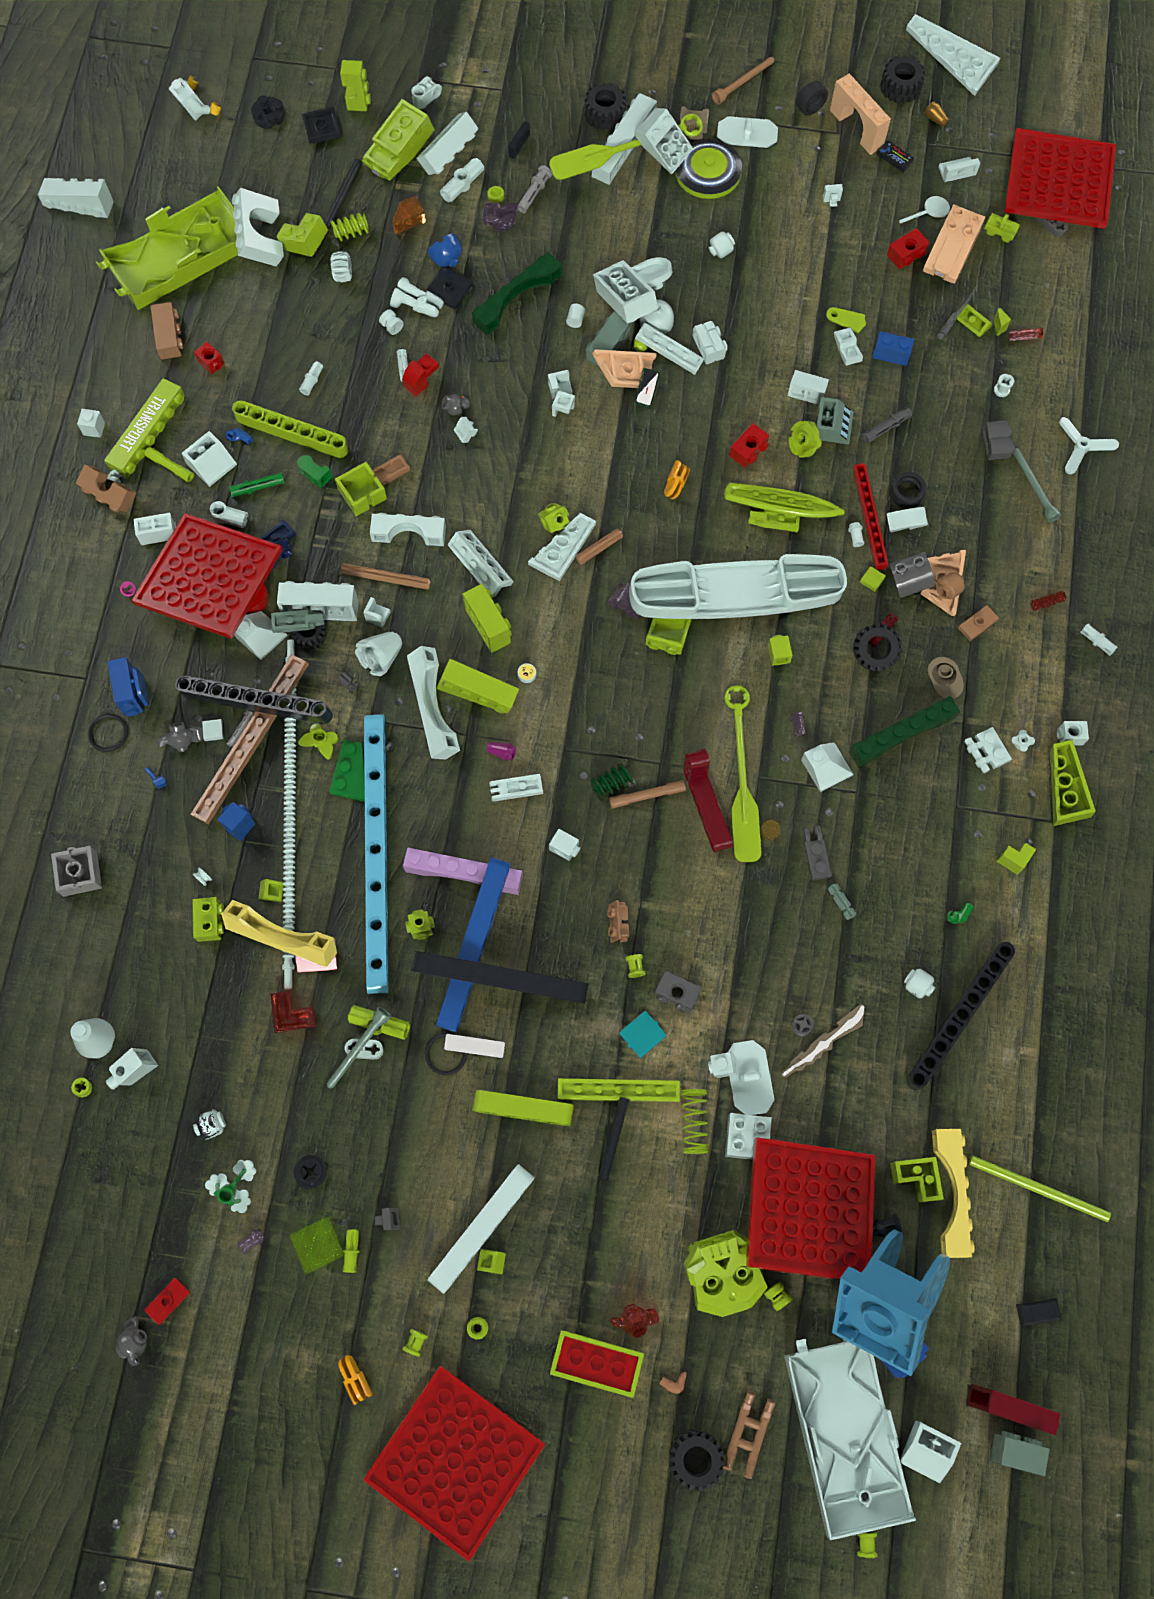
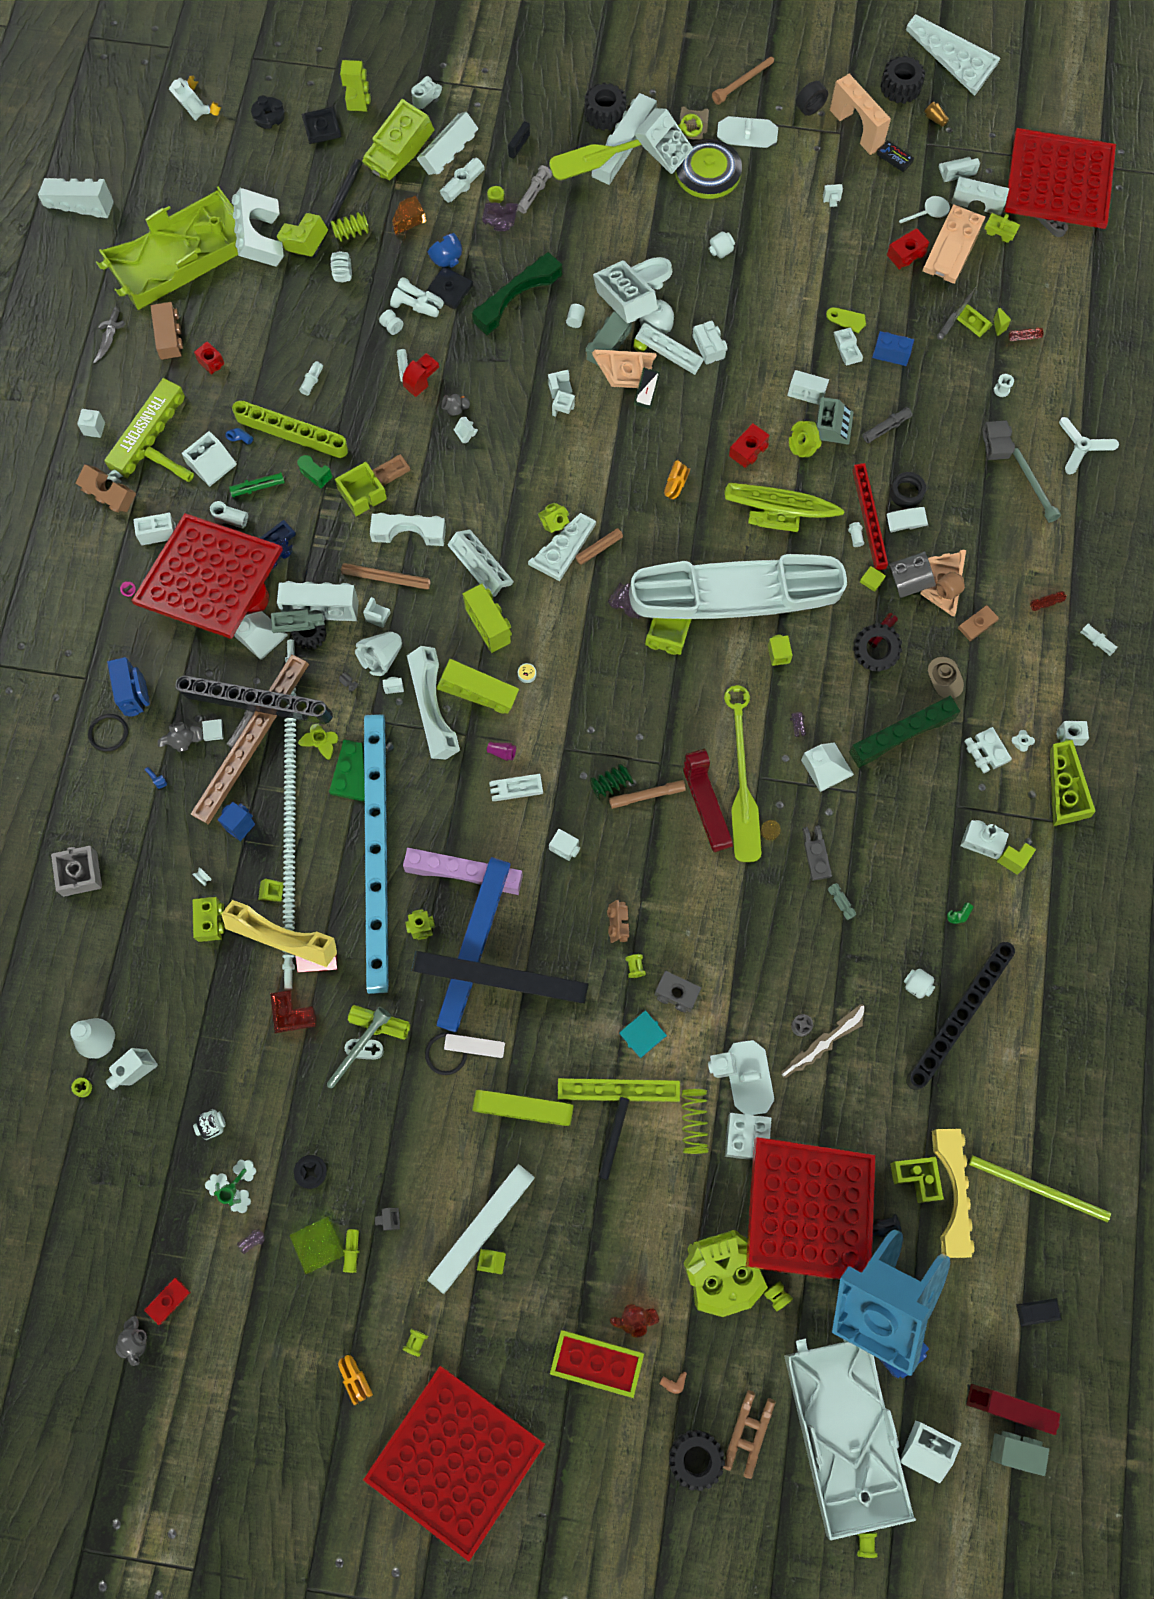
lime plate [467,1317,488,1339] -> none
none -> piece [93,306,125,363]
none -> light aqua plate [383,677,404,694]
none -> light aqua arch [951,177,1009,215]
none -> light aqua brick [960,820,1009,860]

